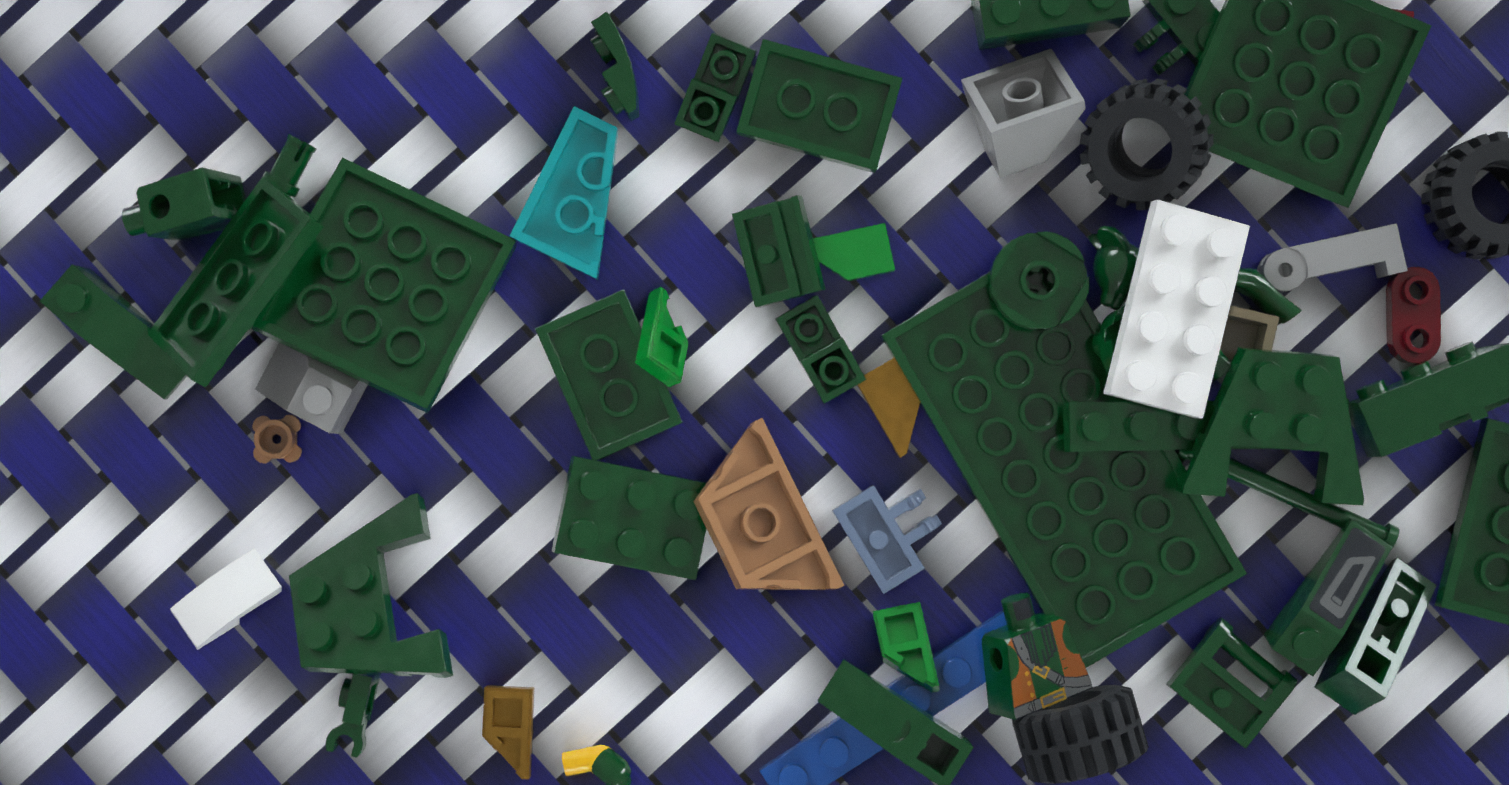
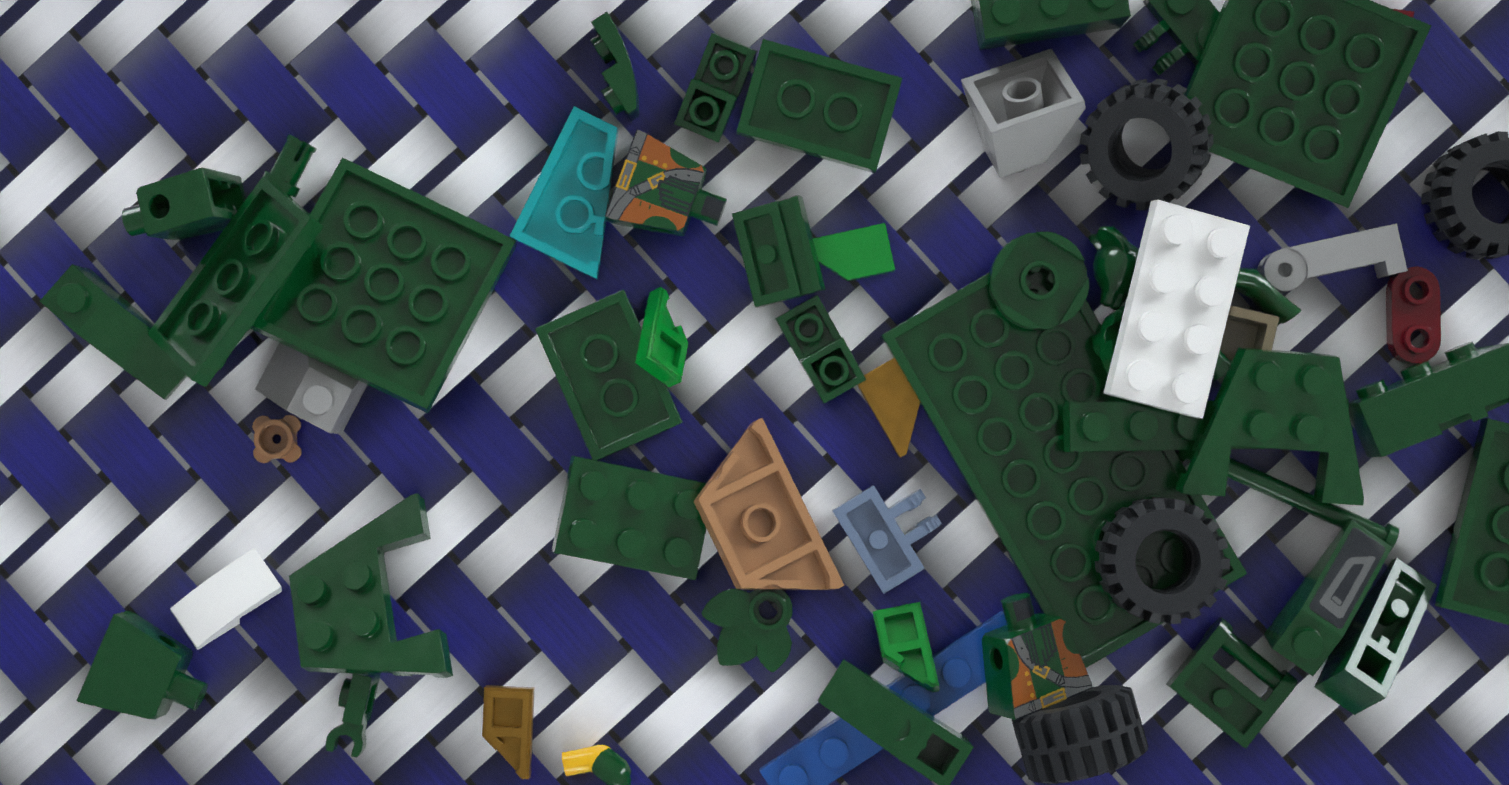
none -> dark green torso [76,611,208,720]
none -> torso [605,130,727,236]
none -> dark green plate [702,588,792,672]
none -> black tyre [1094,497,1230,625]

